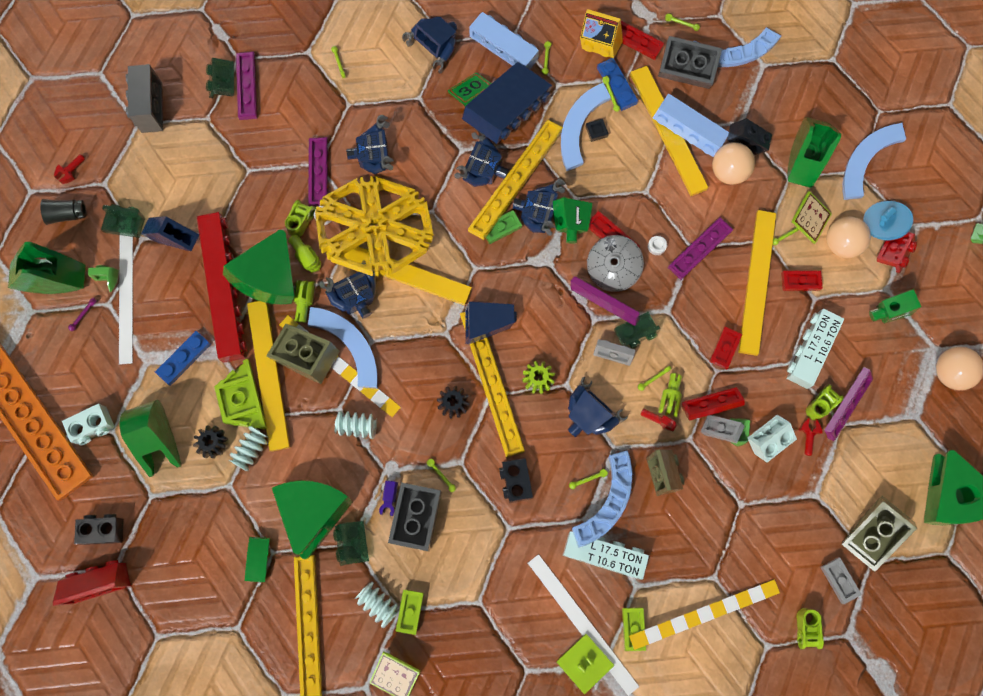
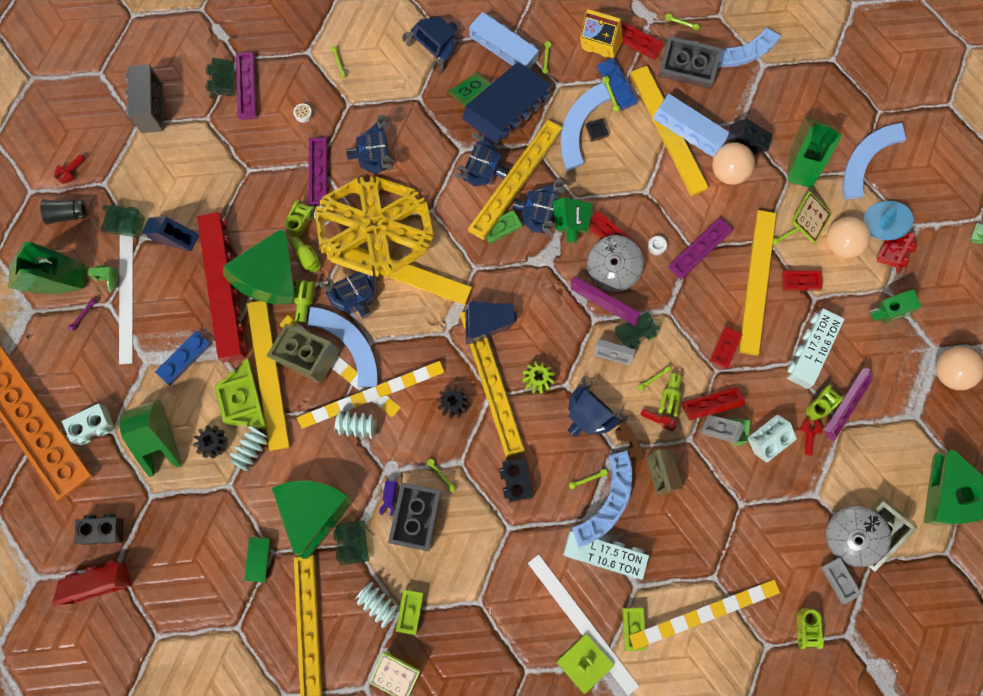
none -> tile [293,103,312,123]
none -> sticker [297,361,444,429]
none -> reddish brown slope [615,423,644,462]
none -> light grey dish [826,506,891,567]

